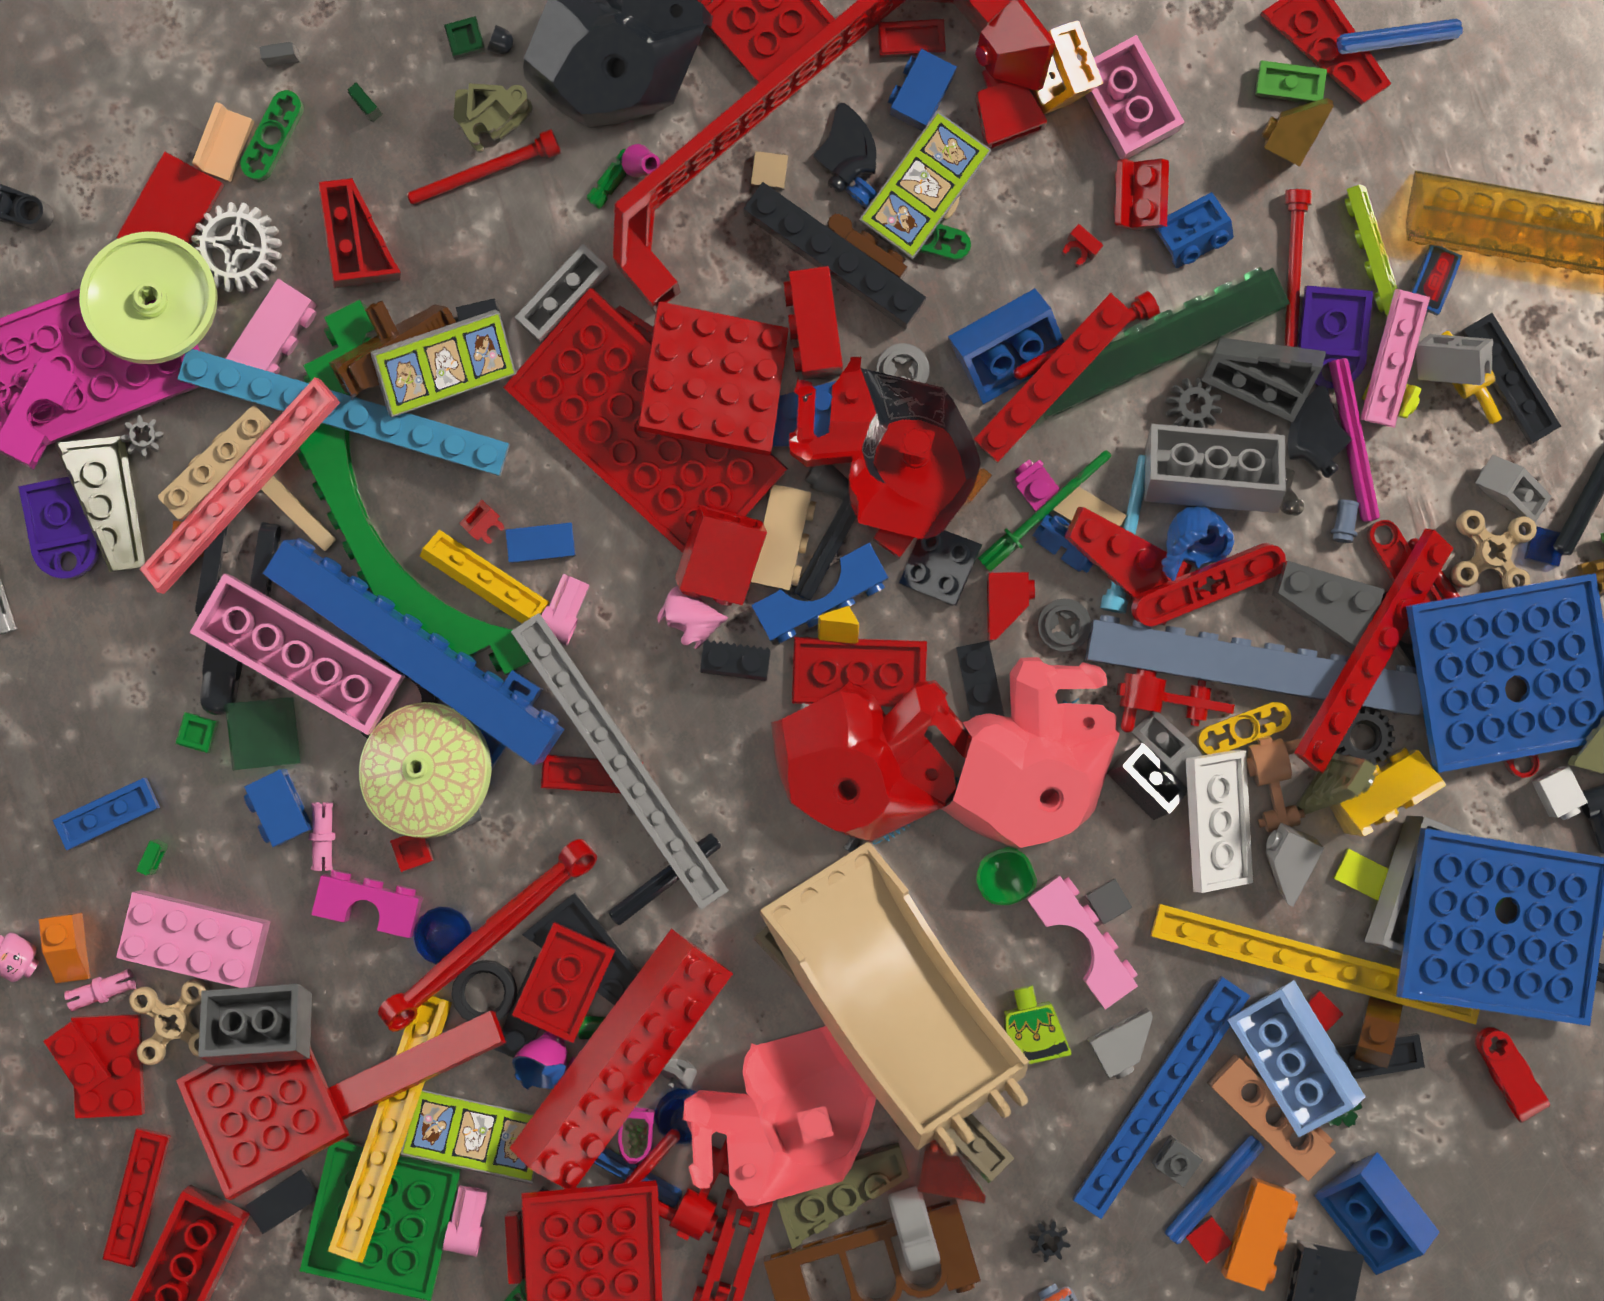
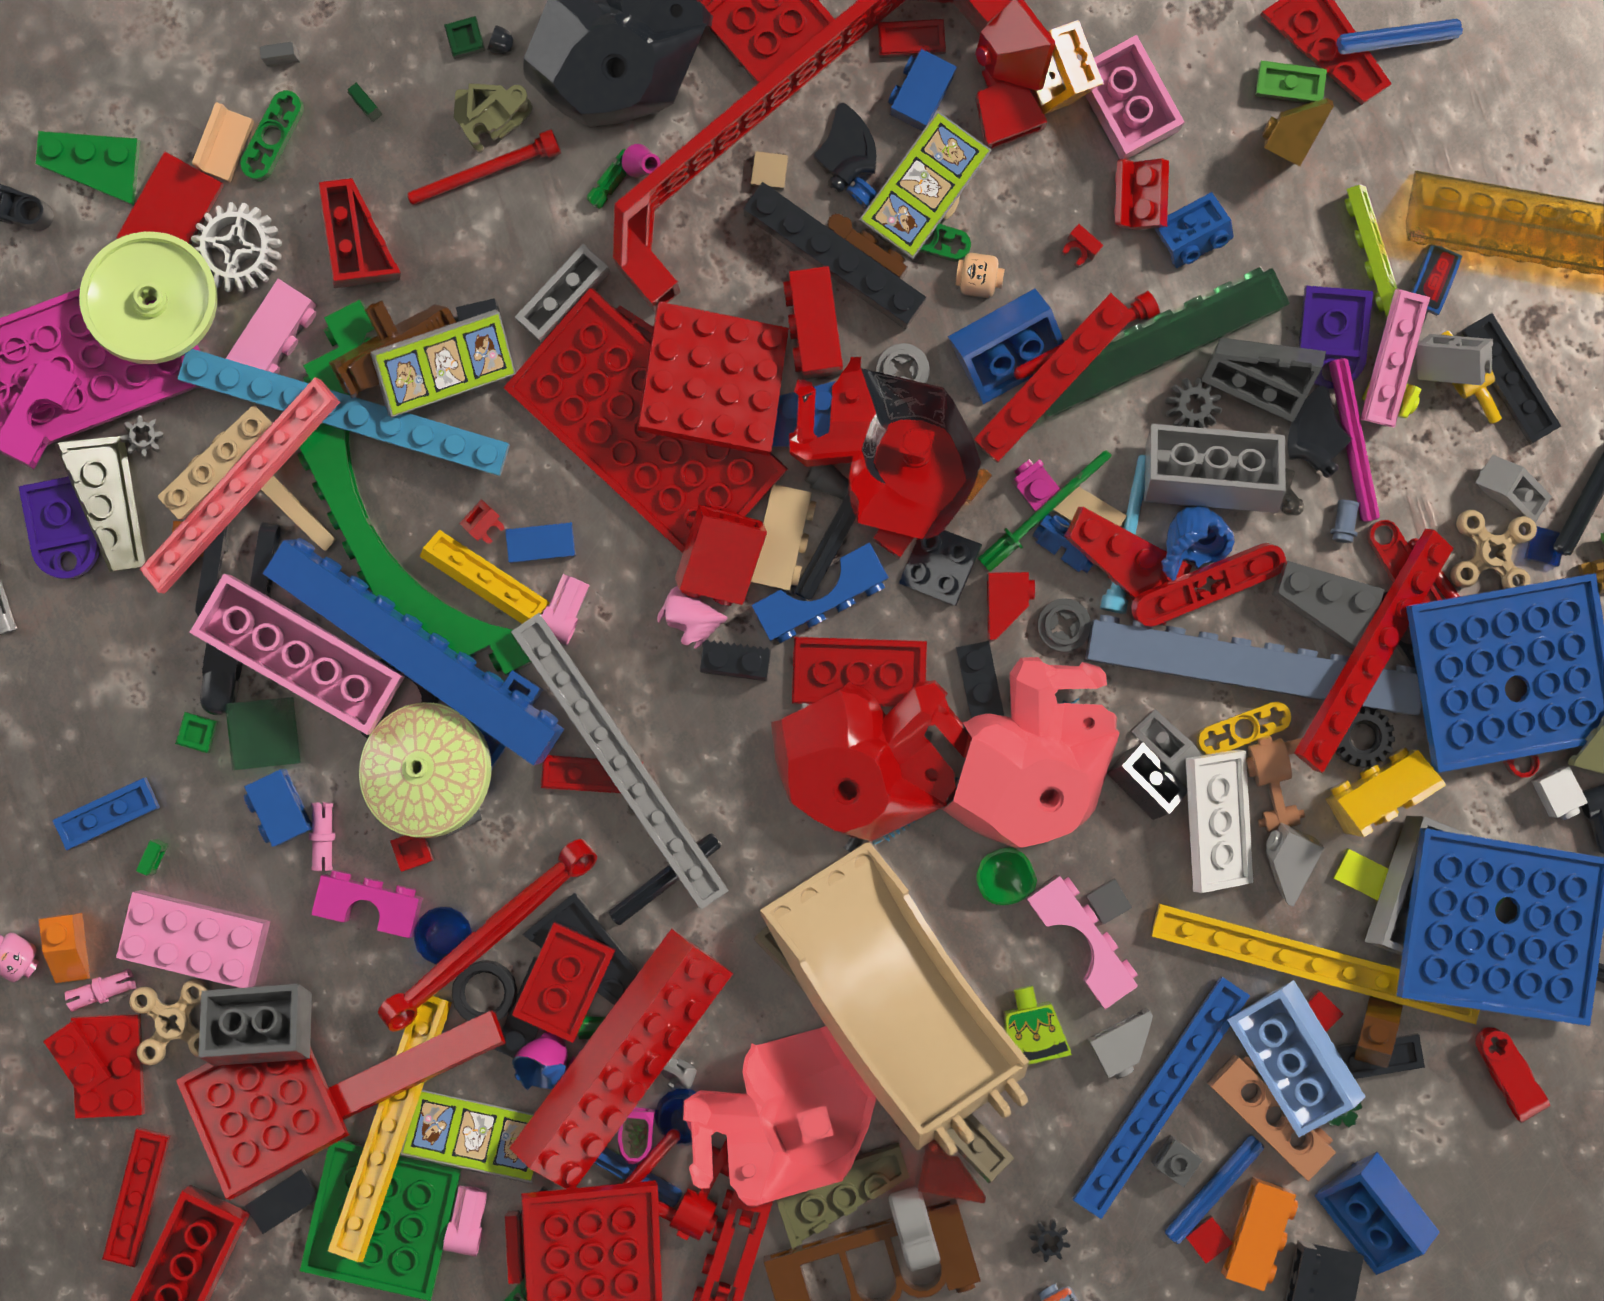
yellow slope [818,606,859,643] -> none
red piece [1116,668,1235,733] -> none
red piece [1284,189,1312,347] -> none
olive wing [1296,753,1377,815] -> none
none -> green wing [36,131,140,206]
none -> light nougat head [955,253,1005,298]

